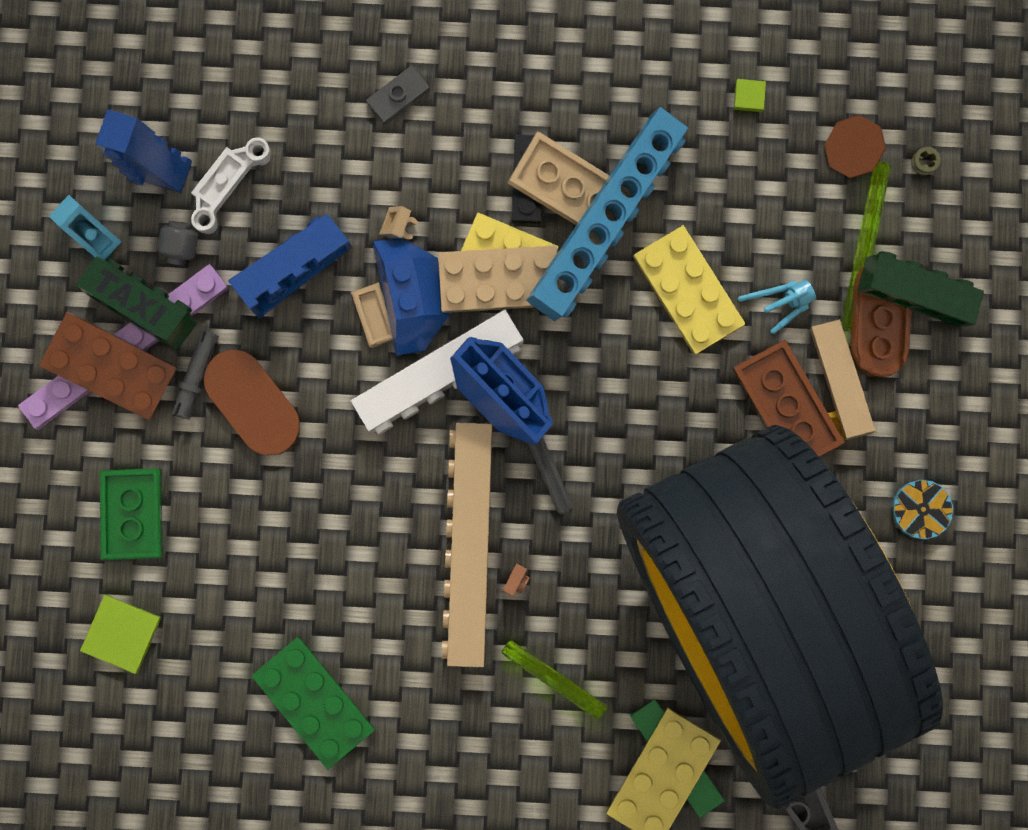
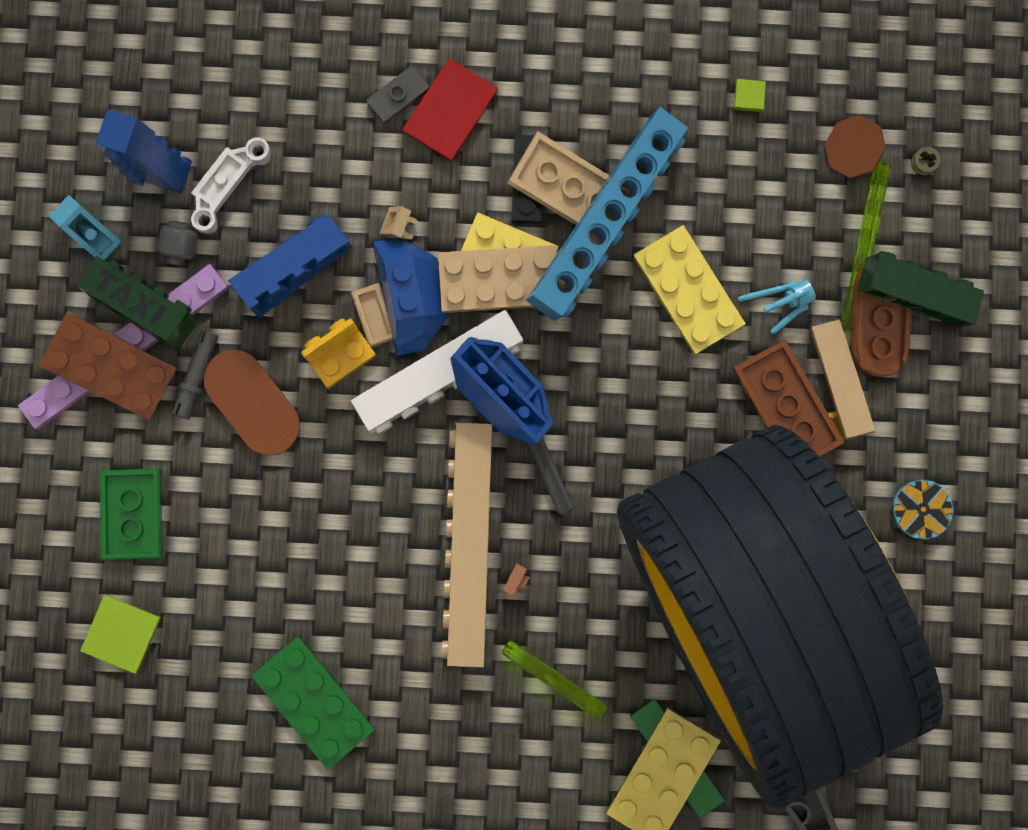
none -> yellow bracket [301,318,377,389]
none -> red tile [403,58,498,162]

